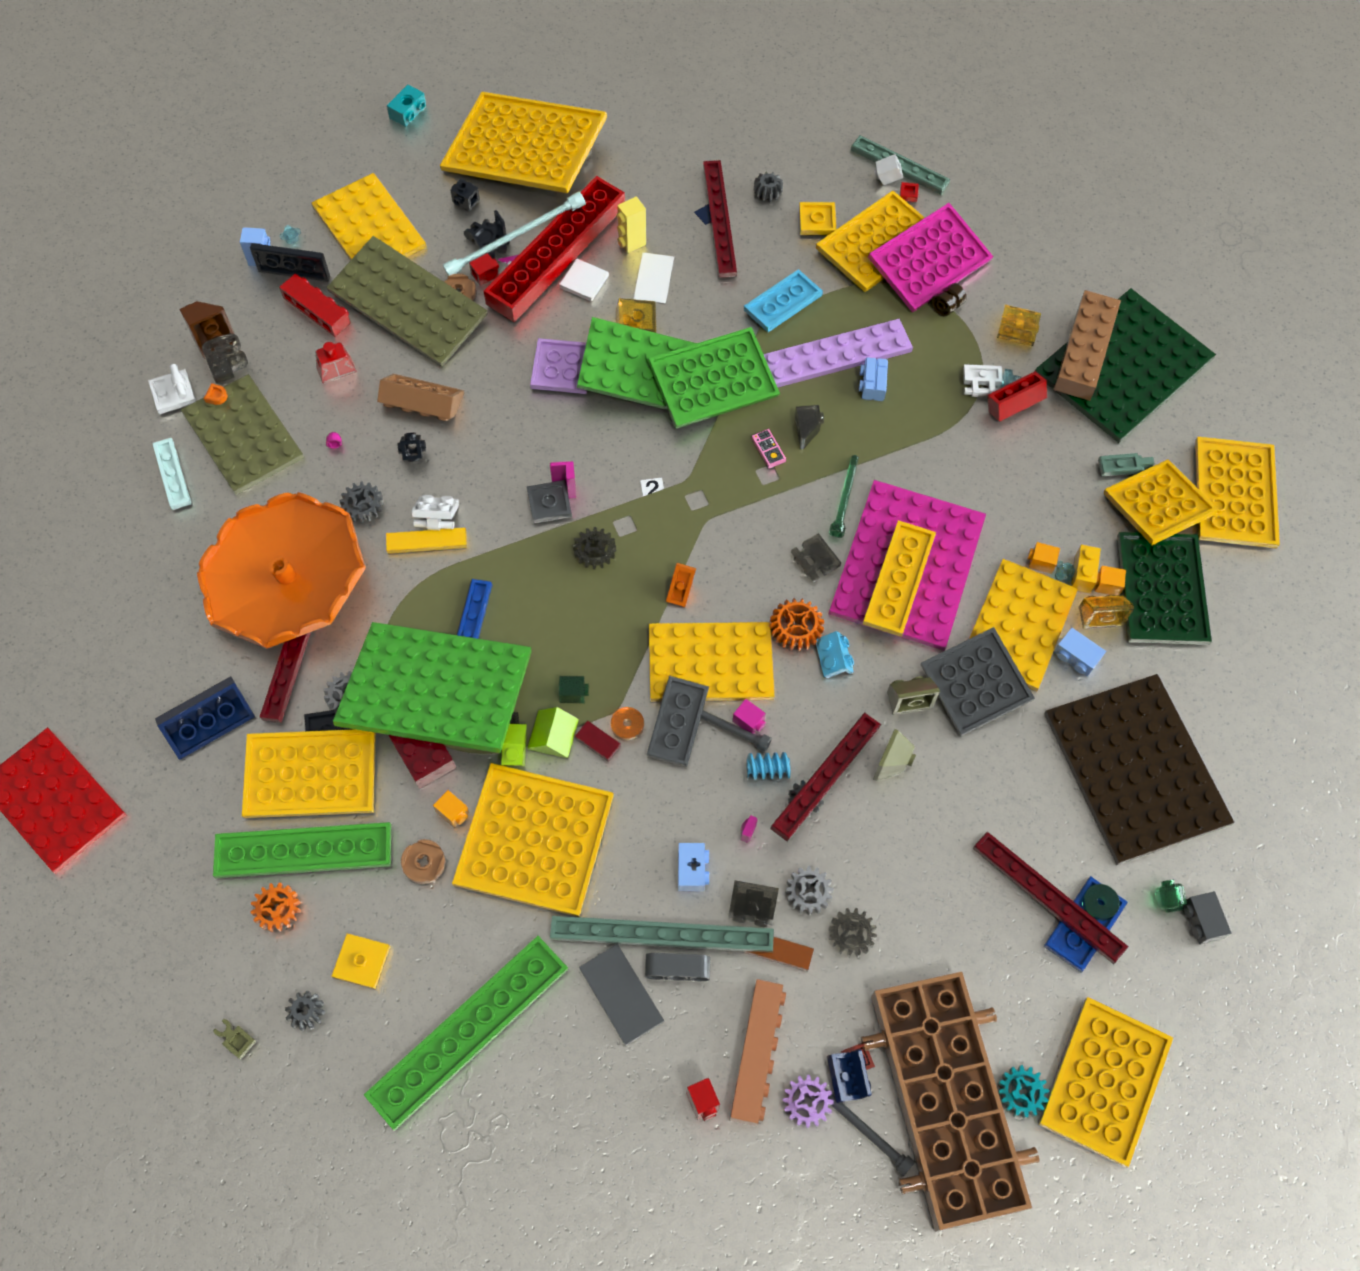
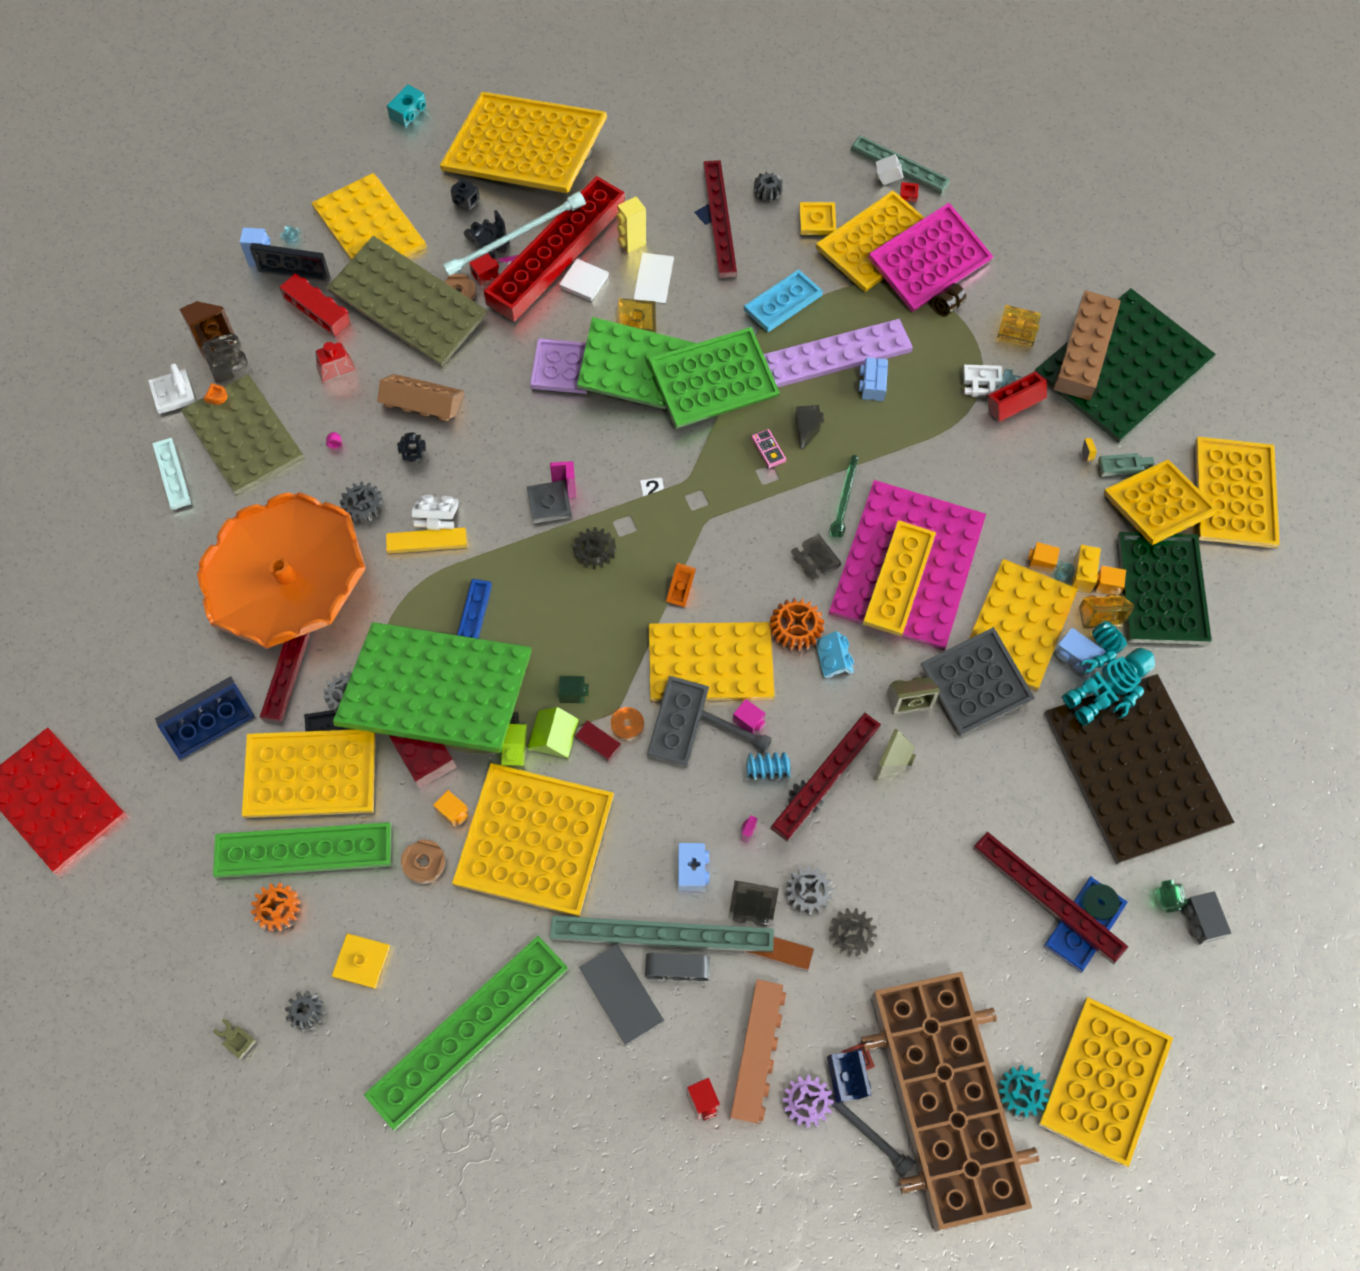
none -> teal piece [1061,648,1155,726]
none -> yellow tile [1082,438,1097,462]
none -> teal gear [1092,621,1127,654]

